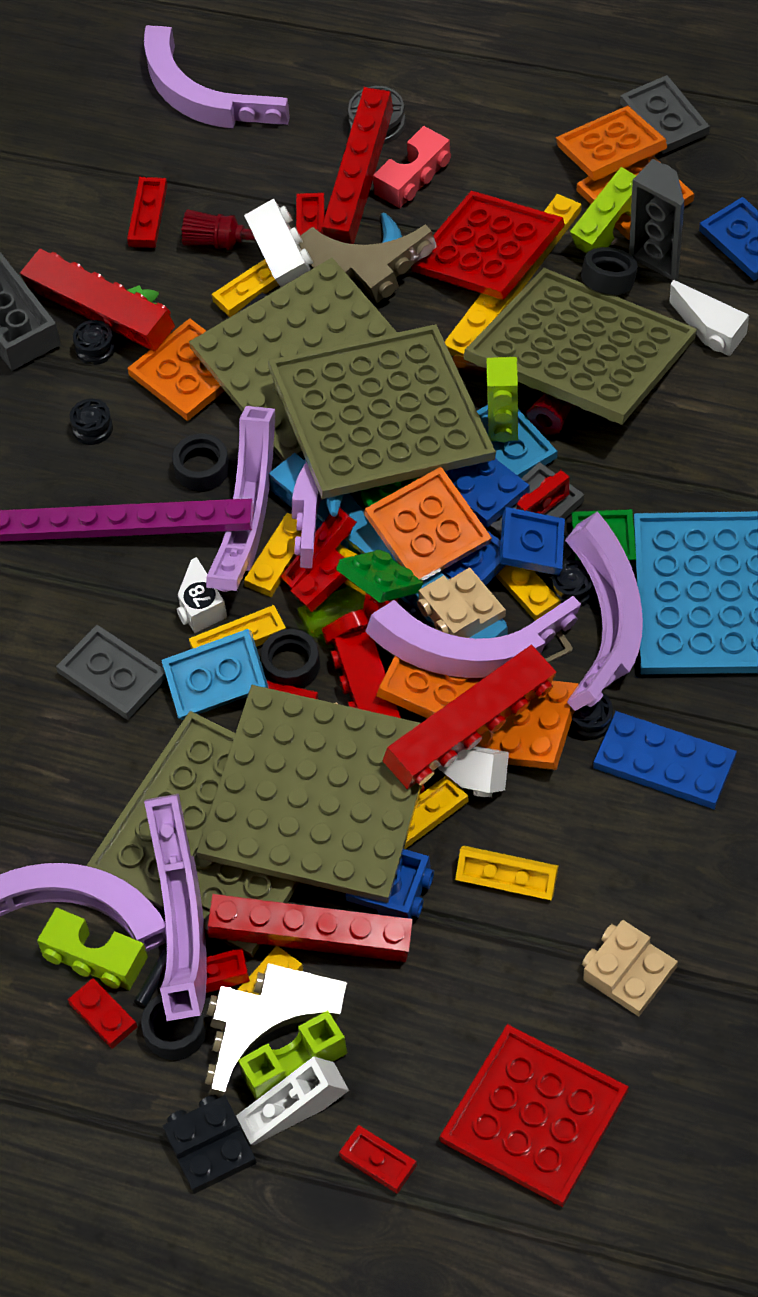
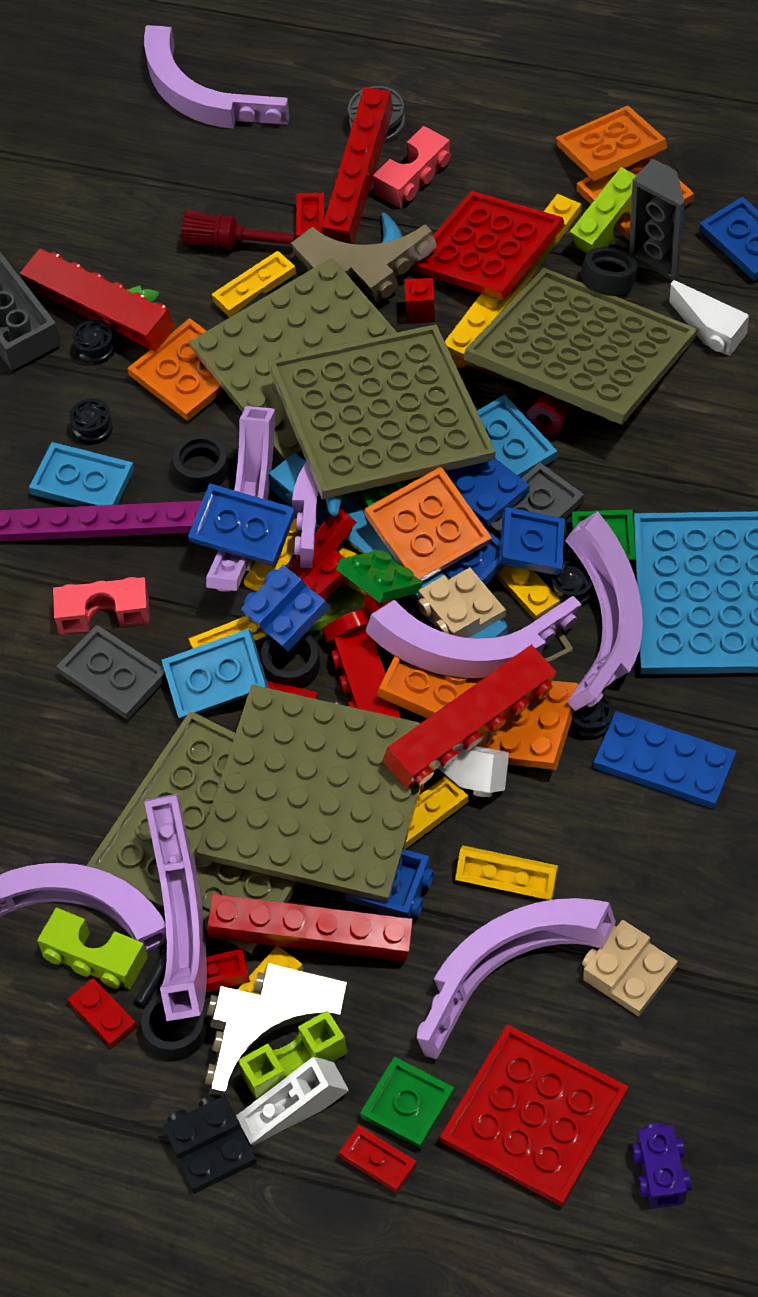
red plate [127,177,168,248] -> none
white slope [177,557,227,633] -> none
white brick [244,199,313,287] -> none
lime arch [487,357,518,442] -> none
red plate [517,470,570,514] -> none
dark grey plate [620,75,710,154] -> none
none -> dark azure plate [29,442,135,507]
none -> coral arch [53,577,150,635]
none -> blue plate [188,483,296,567]
none -> blue plate [241,565,330,652]
none -> green plate [360,1056,455,1150]
none -> red brick [405,278,435,323]
none -> lavender arch [416,898,616,1060]
none -> dark purple brick [632,1123,692,1209]

